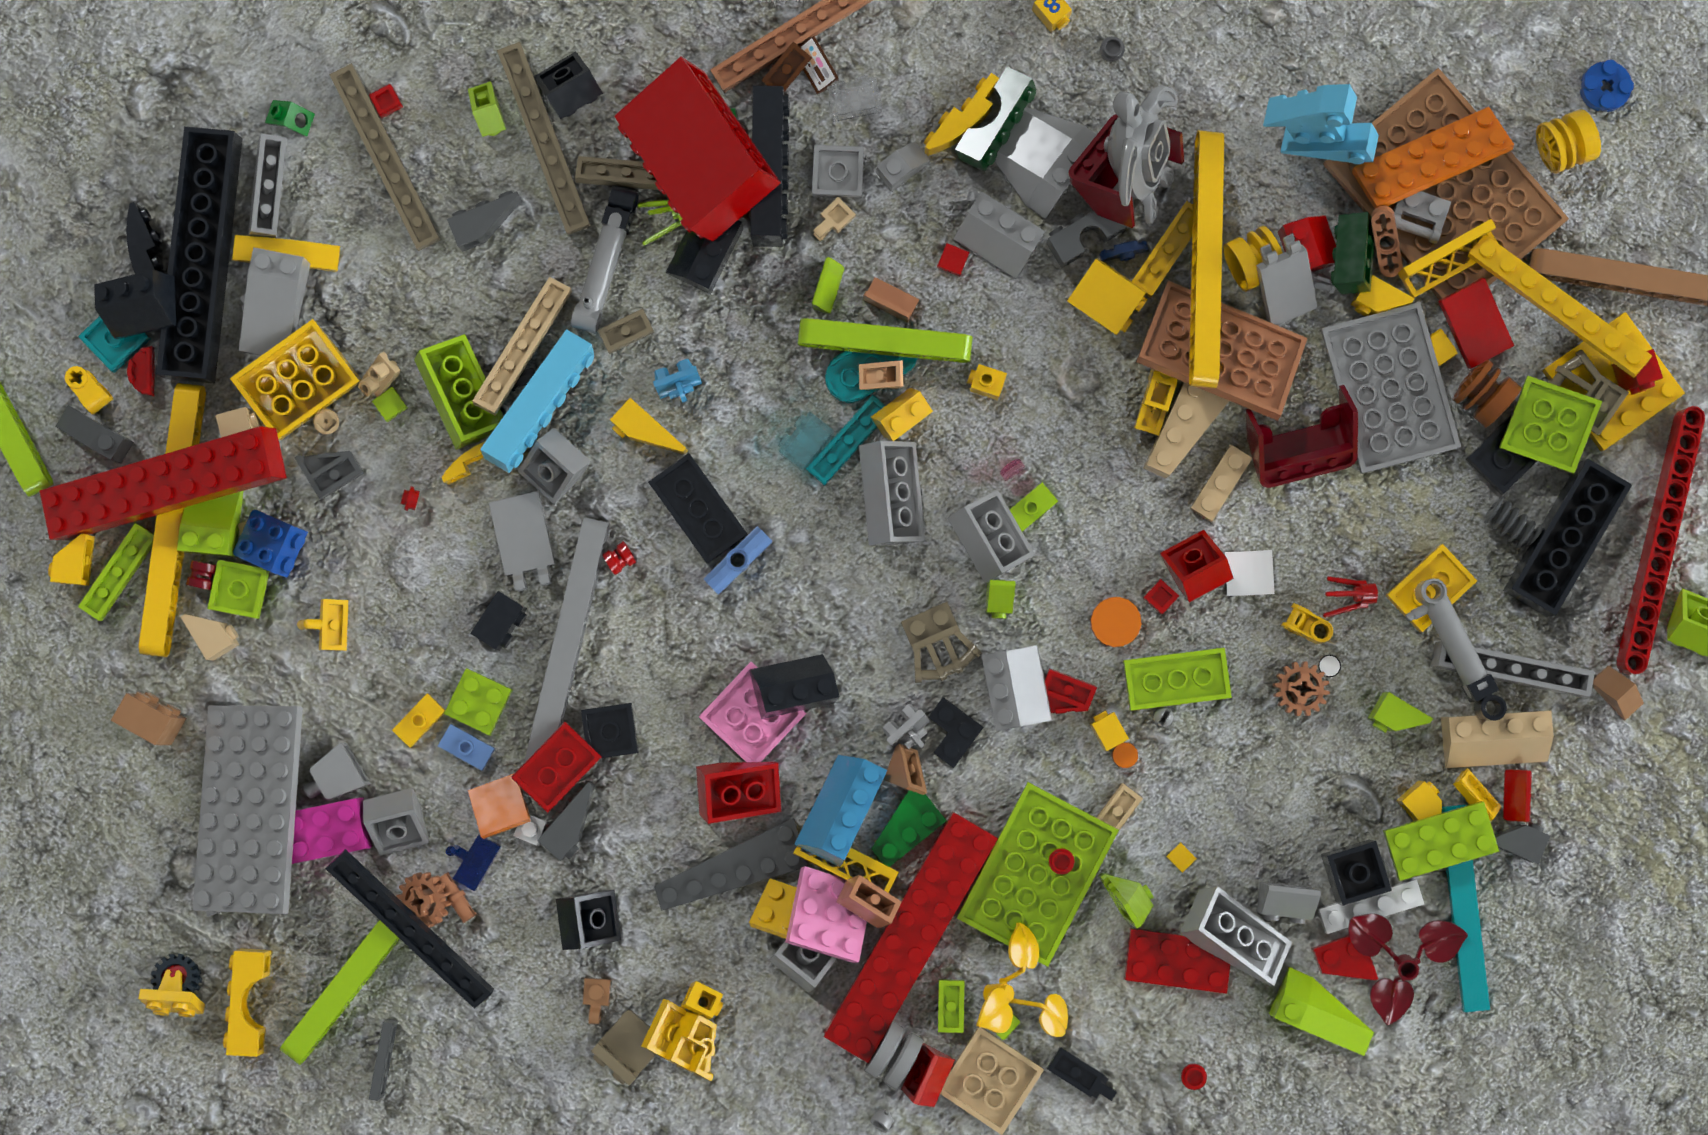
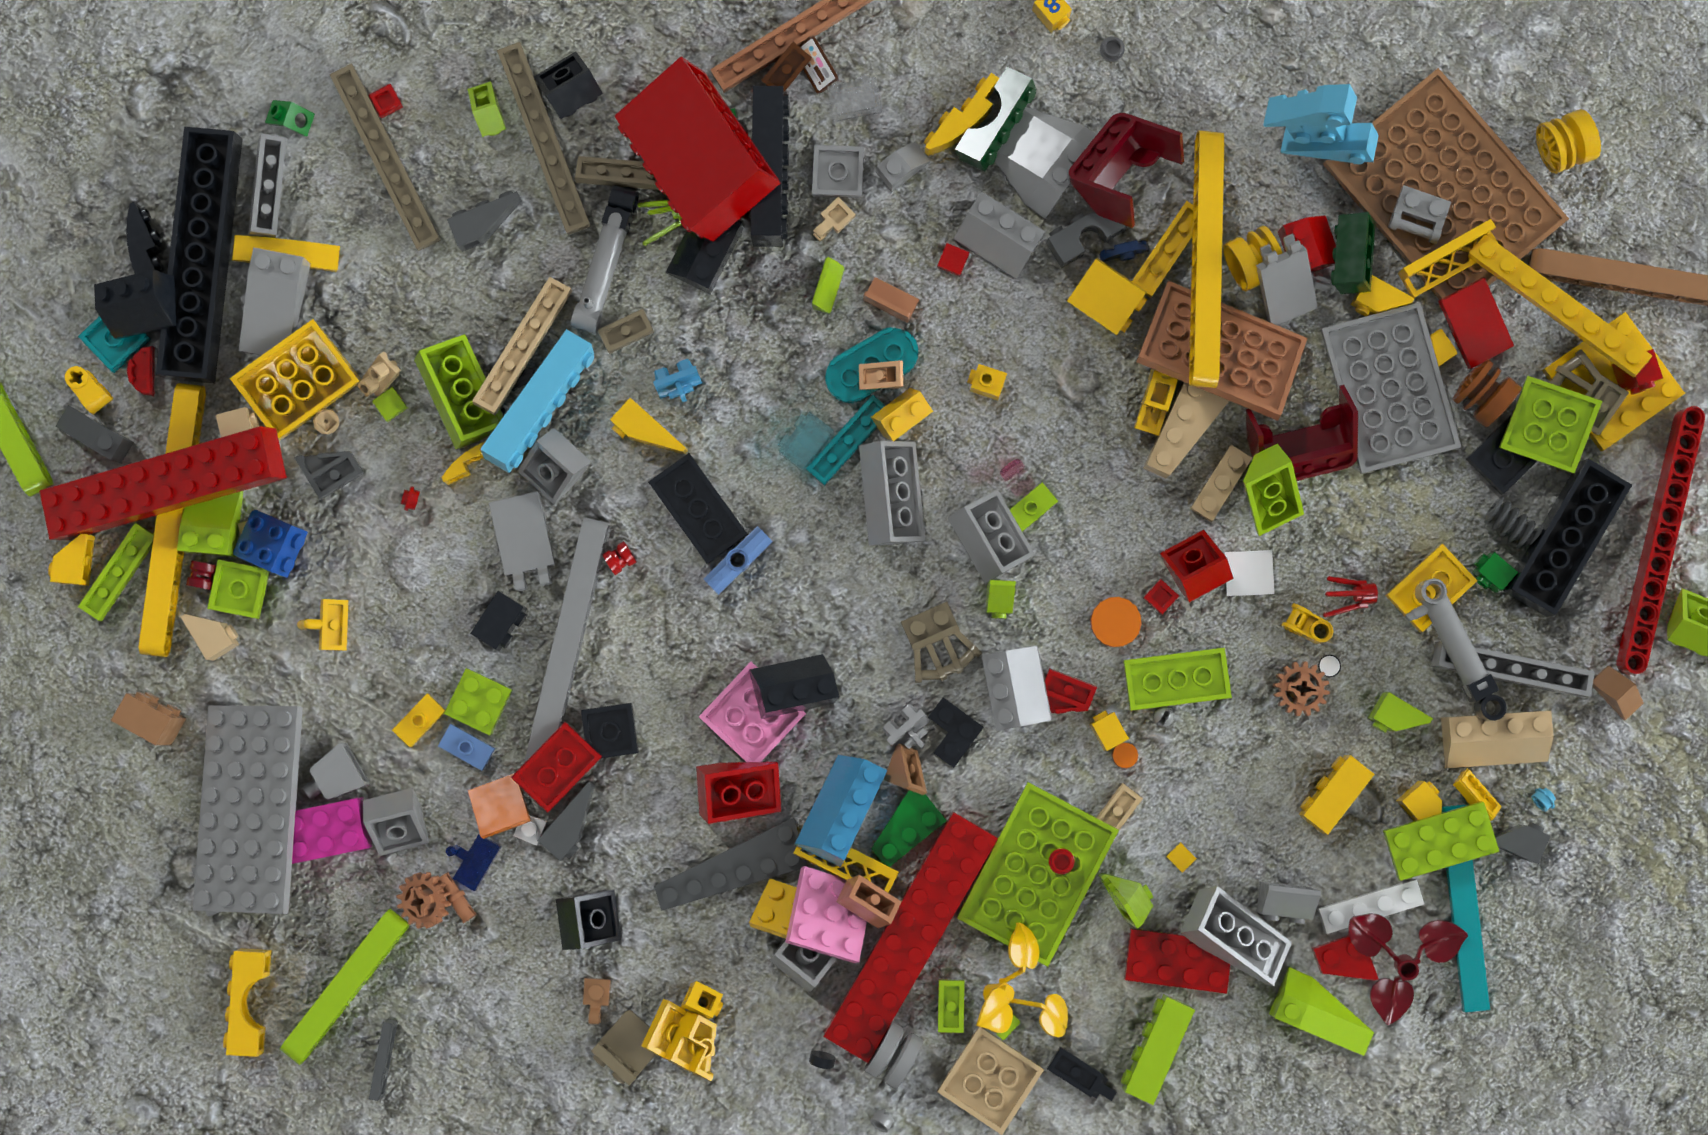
yellow plate [138,954,205,1018] -> none
black plate [325,849,494,1009] -> none
lime beam [797,318,973,363] -> none
red slope [901,1043,955,1107] -> none
light grey animal [1104,85,1178,224] -> none
red plate [1181,1063,1207,1090] -> none
black brick [1321,839,1392,906] -> none
orange plate [1352,106,1514,209] -> none
nougat beam [1371,206,1403,277] -> none
red slope [1503,769,1532,822] -> none
blue plate [1580,60,1634,112] -> none
none -> black tile [809,1051,836,1069]
none -> lime brick [1121,994,1195,1105]
none -> lime slope [1243,444,1304,536]
none -> yellow brick [1298,755,1375,835]
none -> green brick [1472,552,1518,593]
none -> medium azure plate [1531,788,1556,812]

